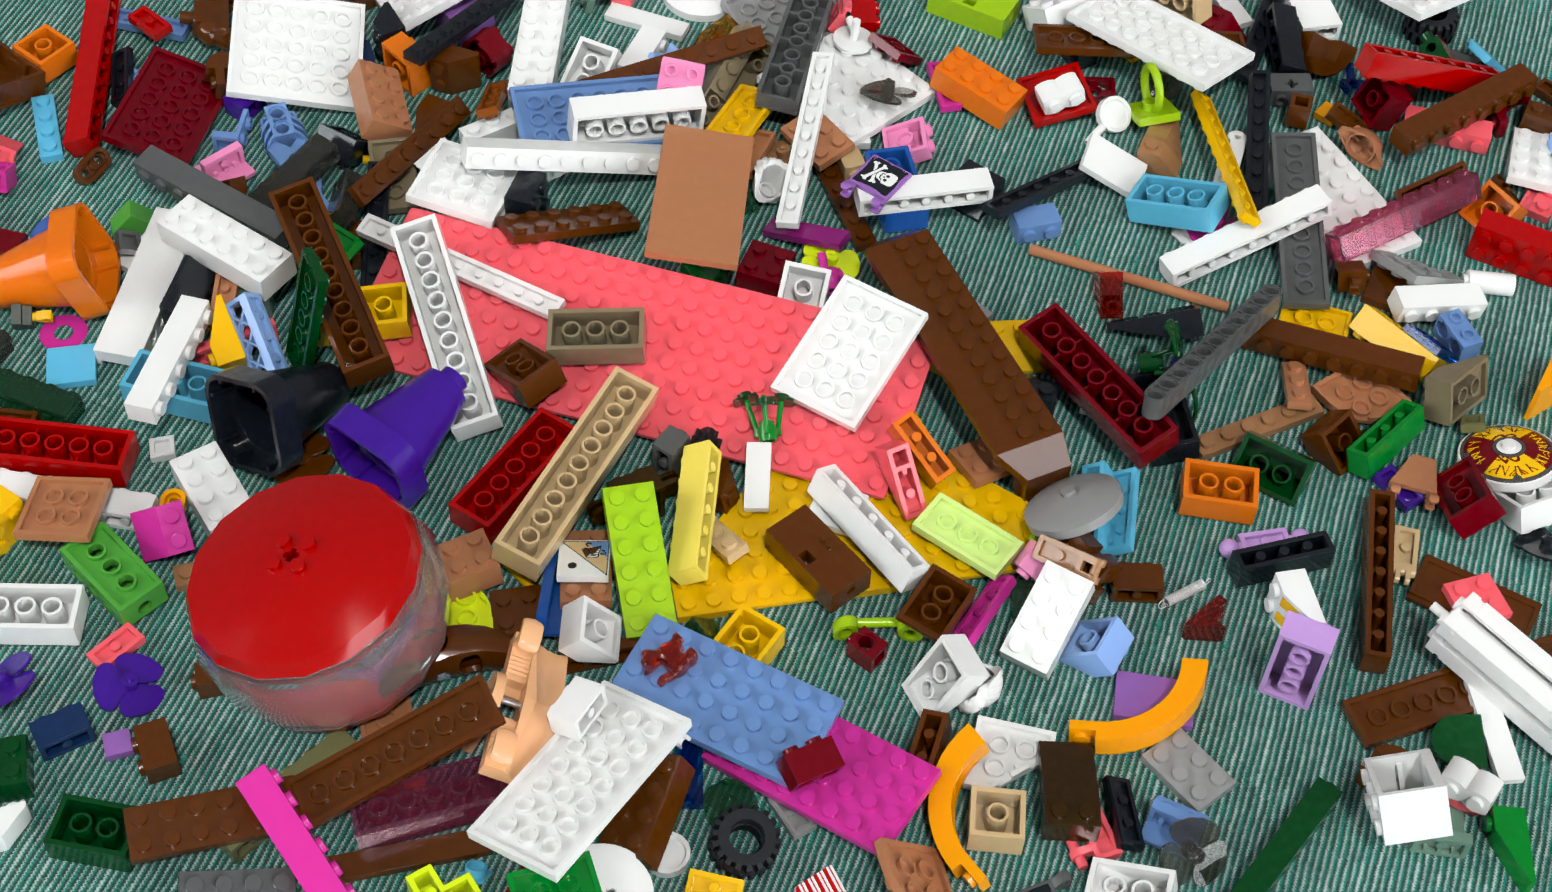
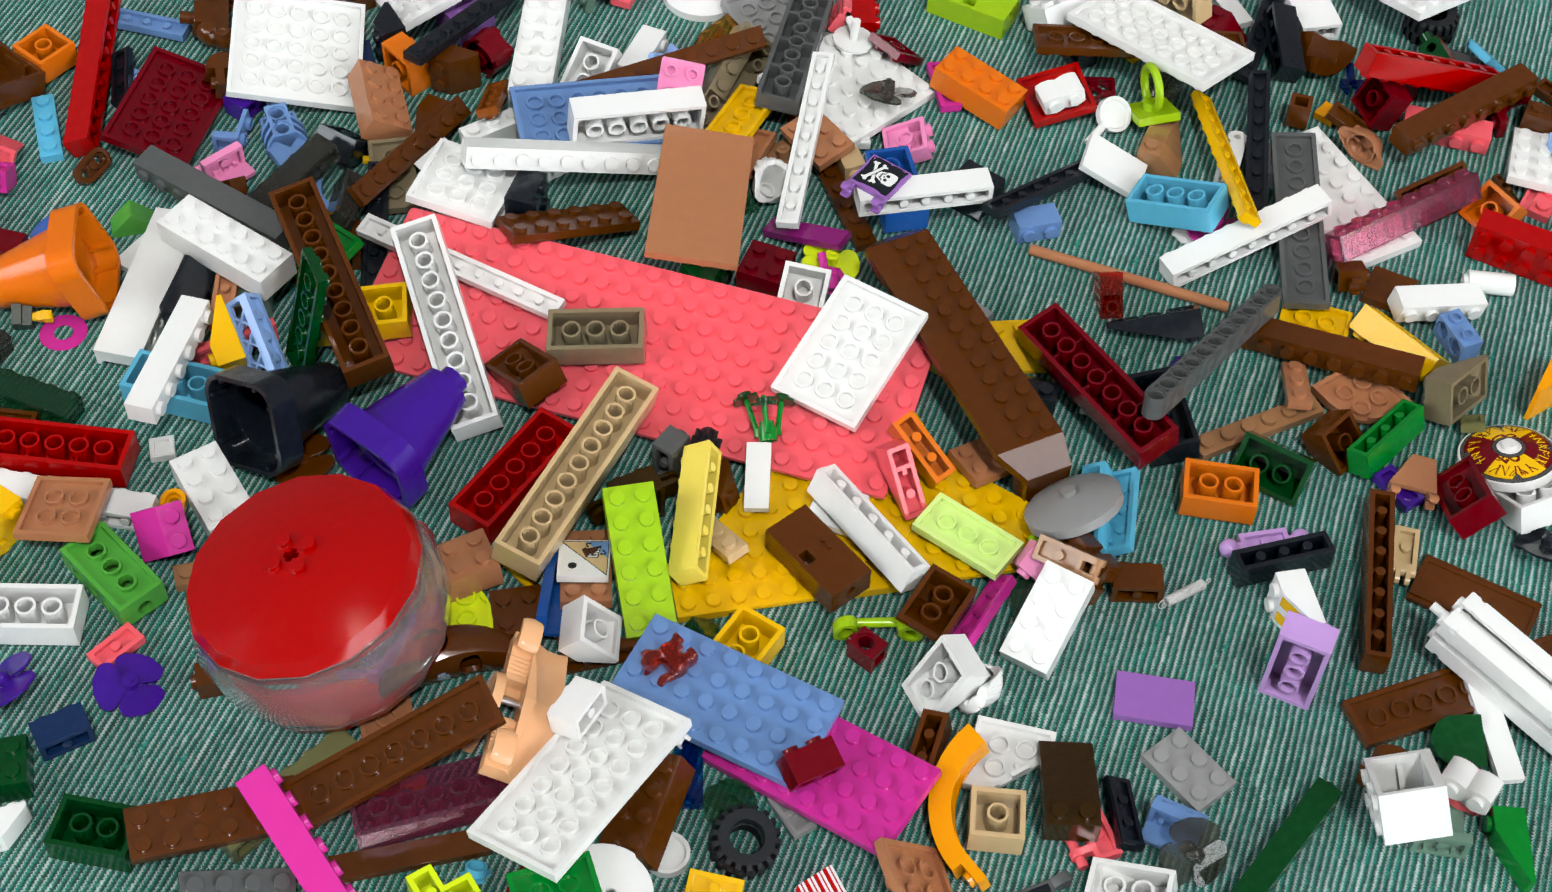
medium azure tile [46,343,97,391] -> none
medium lavender tile [102,728,135,762] -> none
dark grey plate [114,229,141,255] -> none
red plate [127,5,173,42] -> none
reddish brown brick [130,717,182,785] -> none
white tile [604,2,690,42] -> none
light blue slope [1059,616,1134,677] -> none
light orange arch [1069,658,1208,755] -> none
dark green plant [1138,319,1198,421] -> none
clear red slope [1181,594,1227,642] -> none
dark grey brick [1270,73,1314,107] -> none
light grey plate [1369,249,1465,285] -> none
clear blue tile [1402,323,1459,364] -> none
coral plate [1441,572,1513,619] -> none

